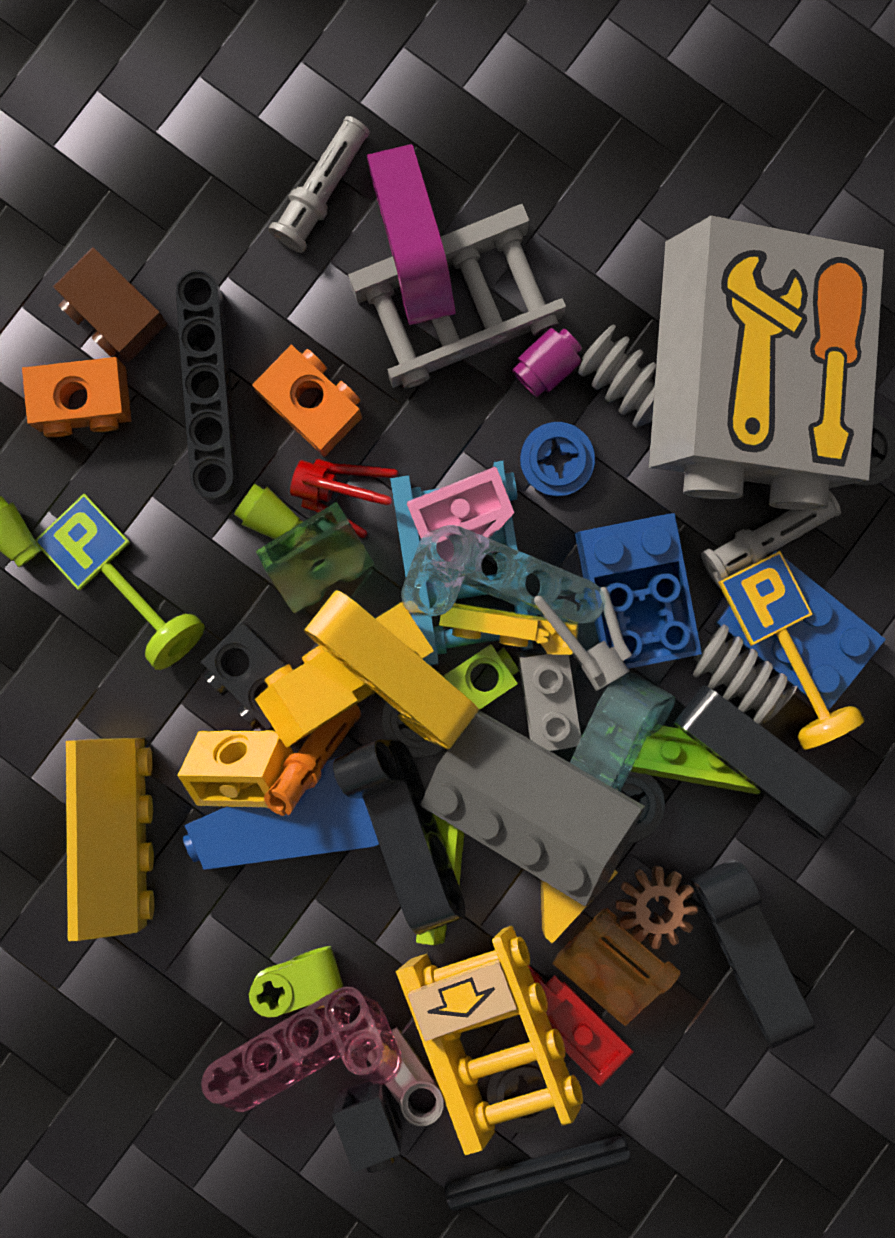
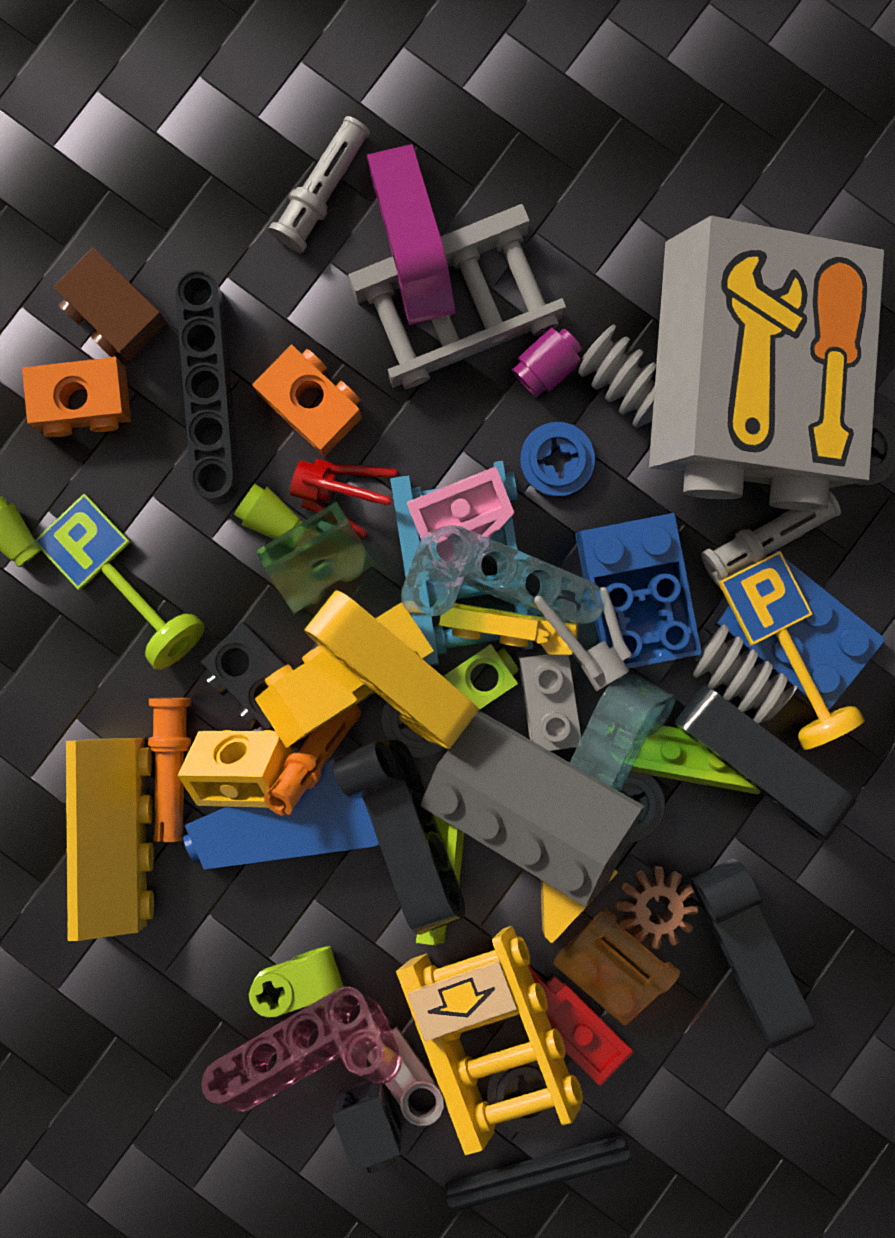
none -> orange pin [148,698,191,842]

